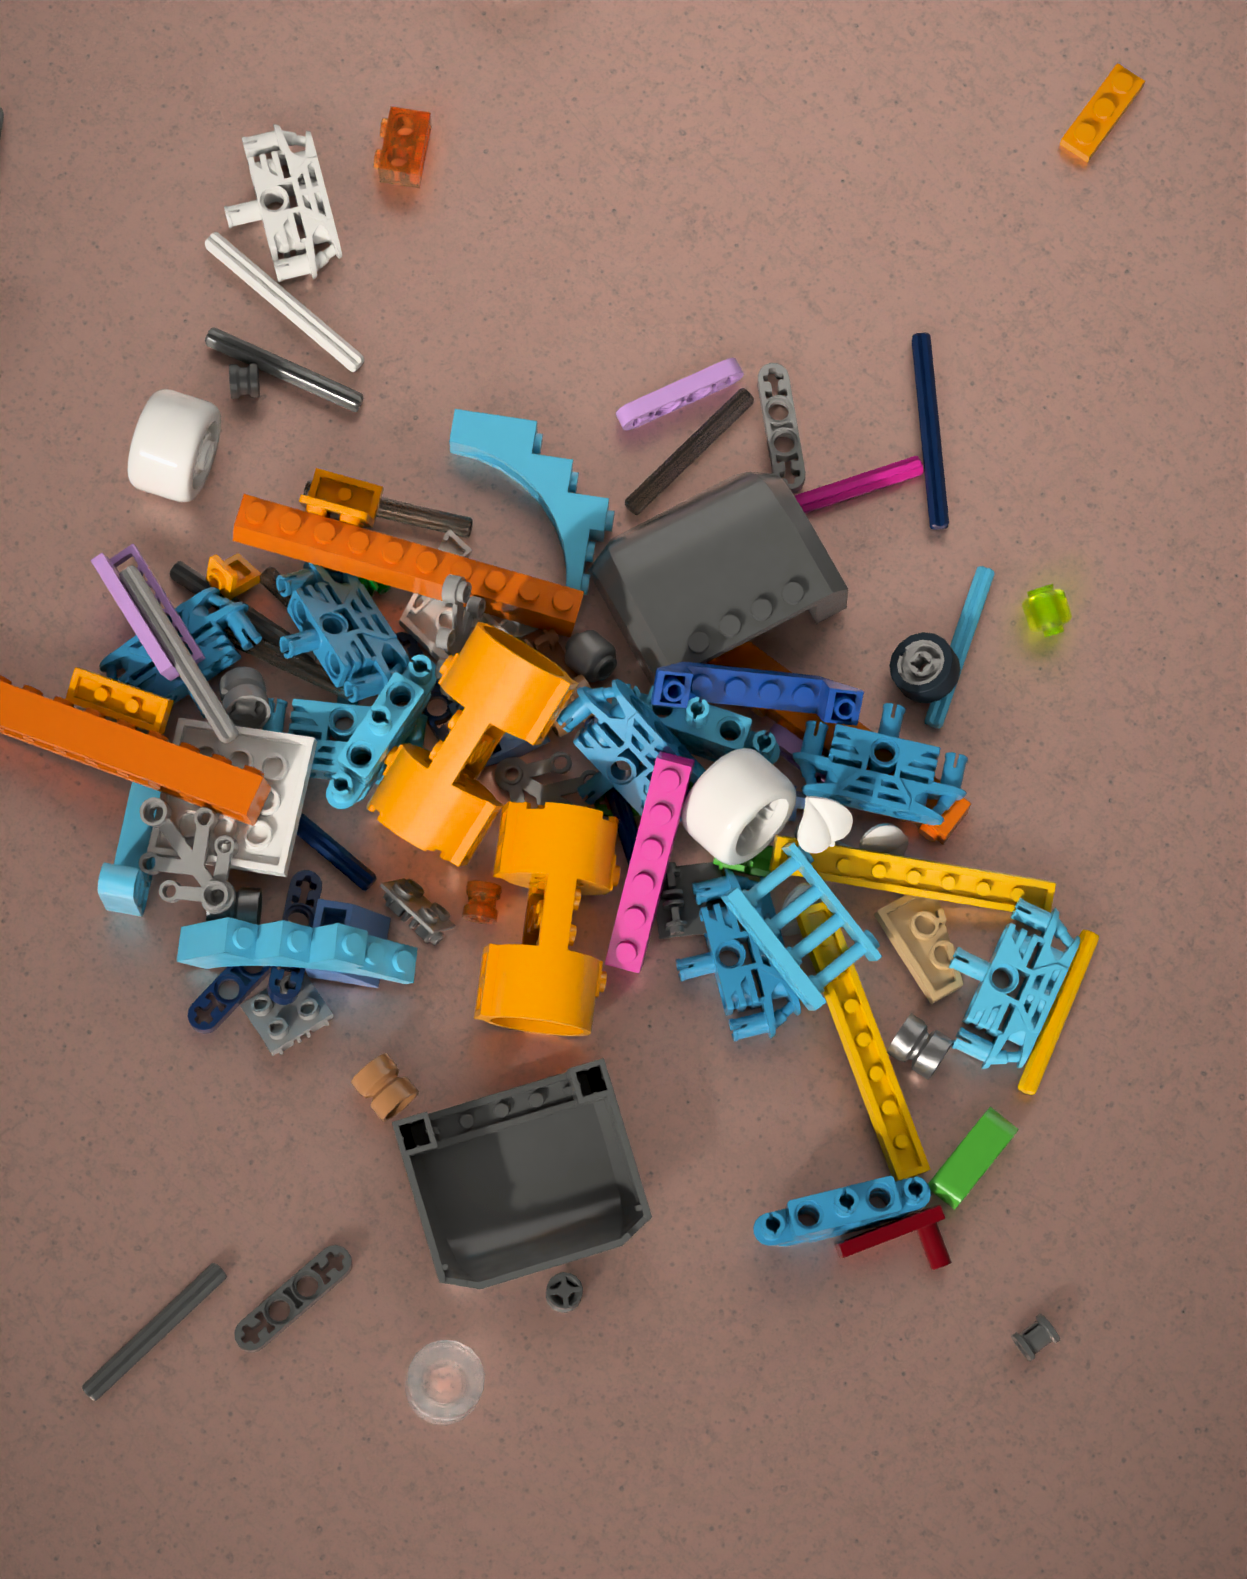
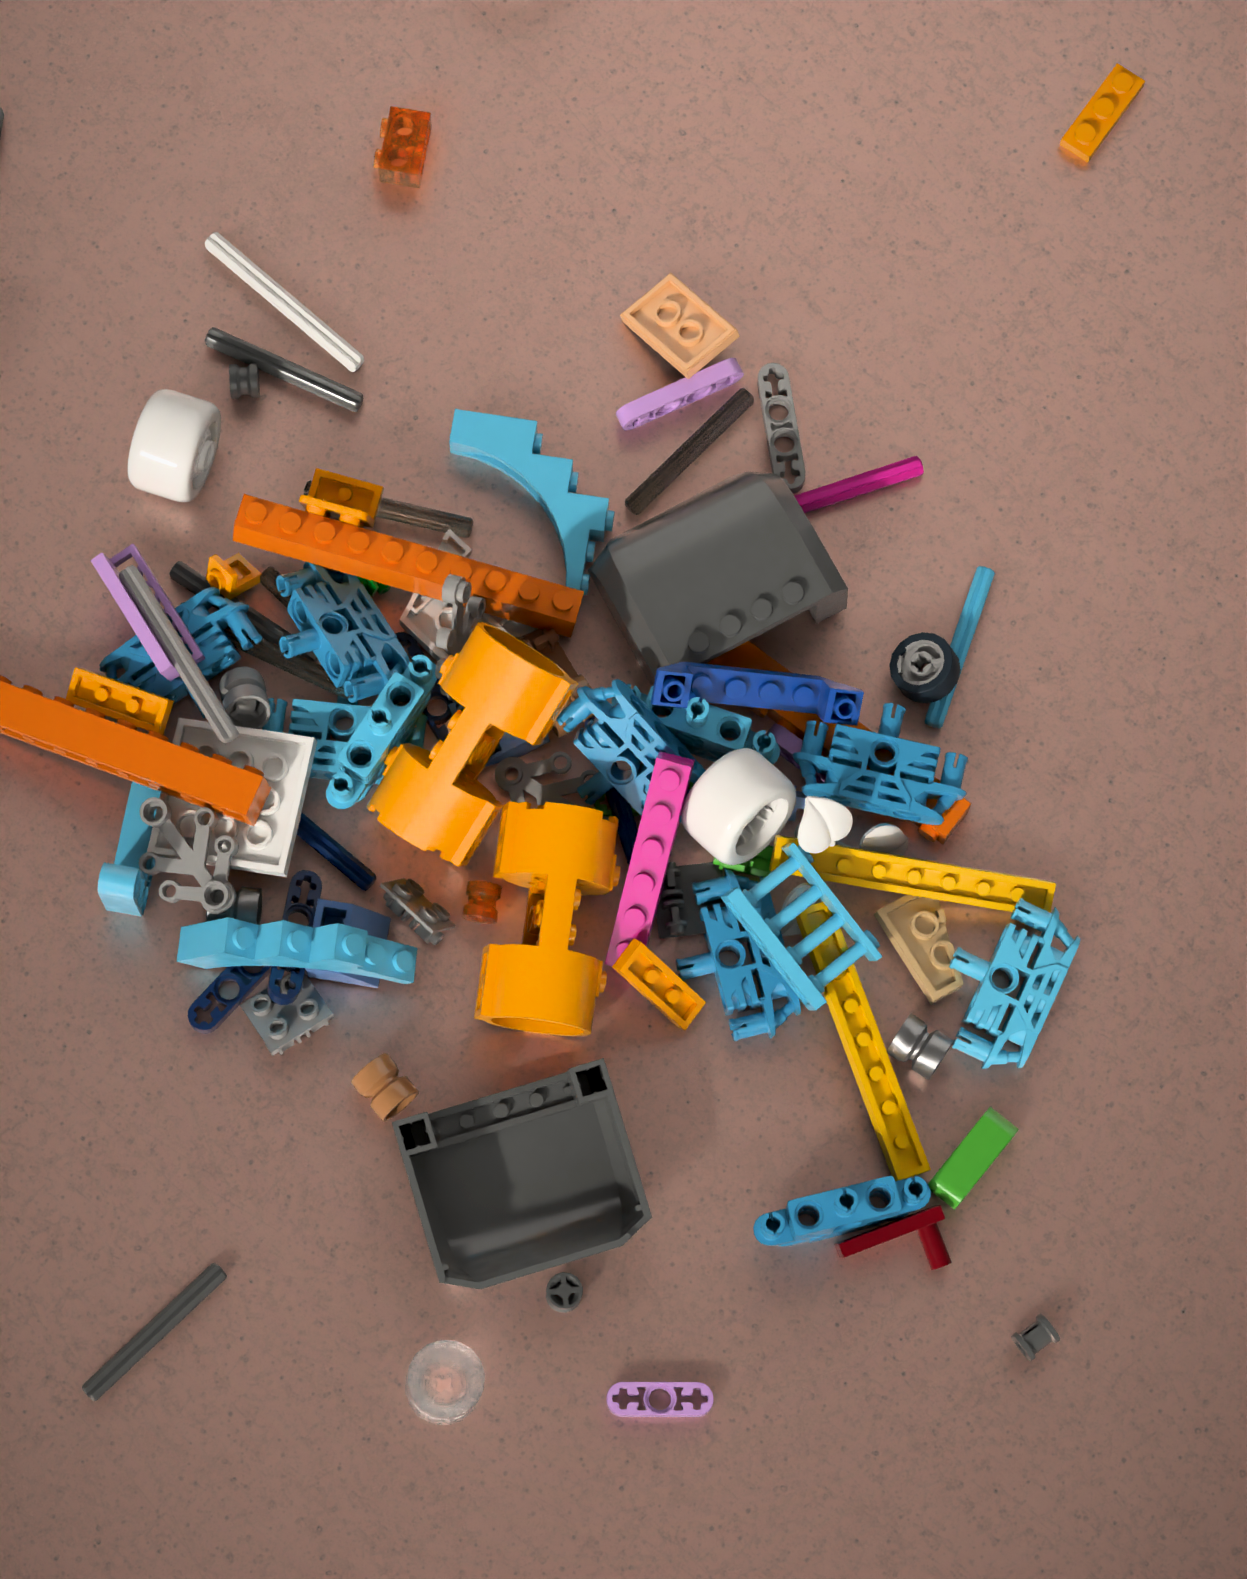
white piece [224,124,342,282] -> none
dark grey beam [234,1245,352,1353] -> none
light grey head [565,630,617,682] -> none
dark blue axle [912,332,949,530] -> none
yellow axle [1017,929,1099,1095] -> none
clear neon green head [1022,584,1072,638] -> none
none -> lavender beam [607,1382,714,1417]
none -> light orange plate [612,938,706,1031]
none -> light nougat tile [620,273,740,379]

